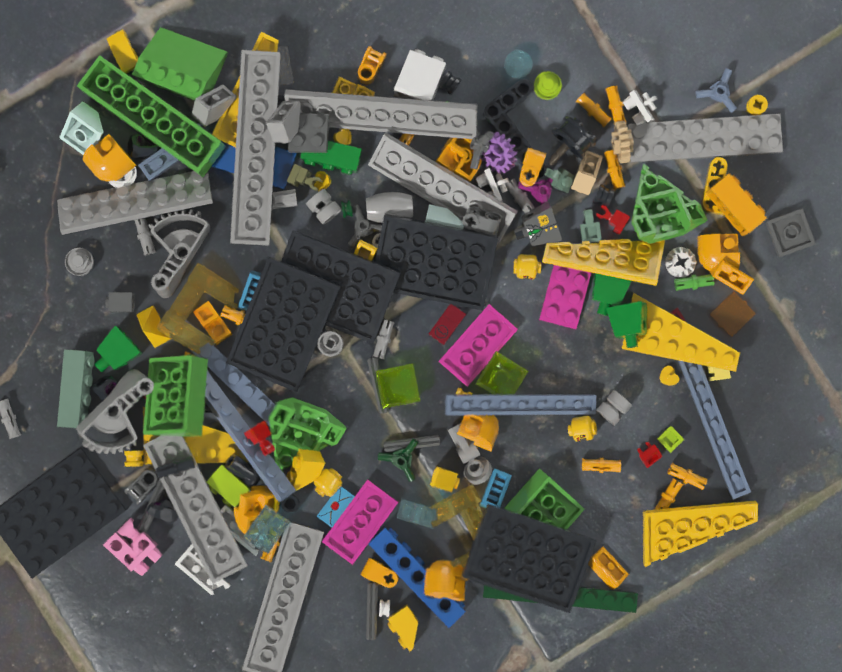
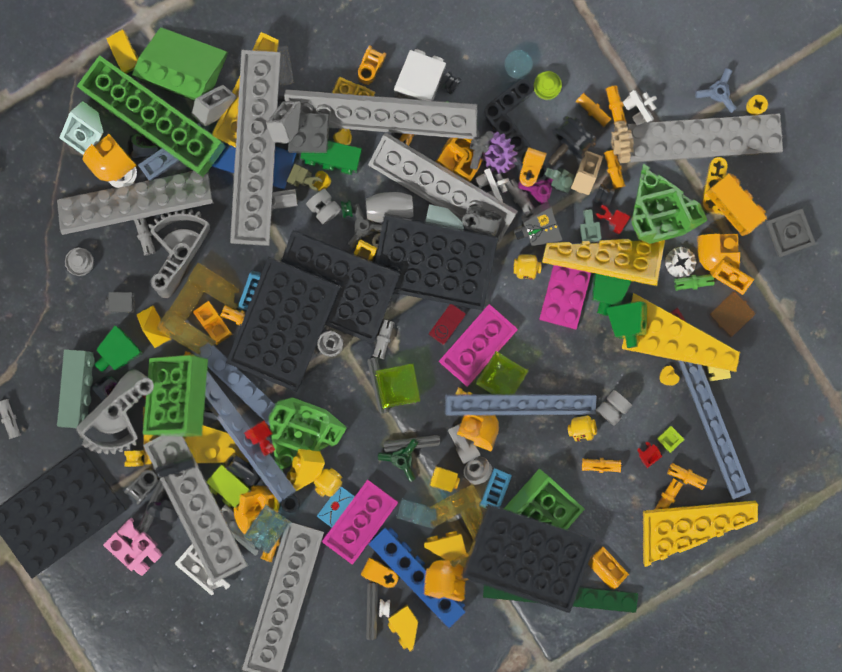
none -> yellow slope [424,531,467,561]

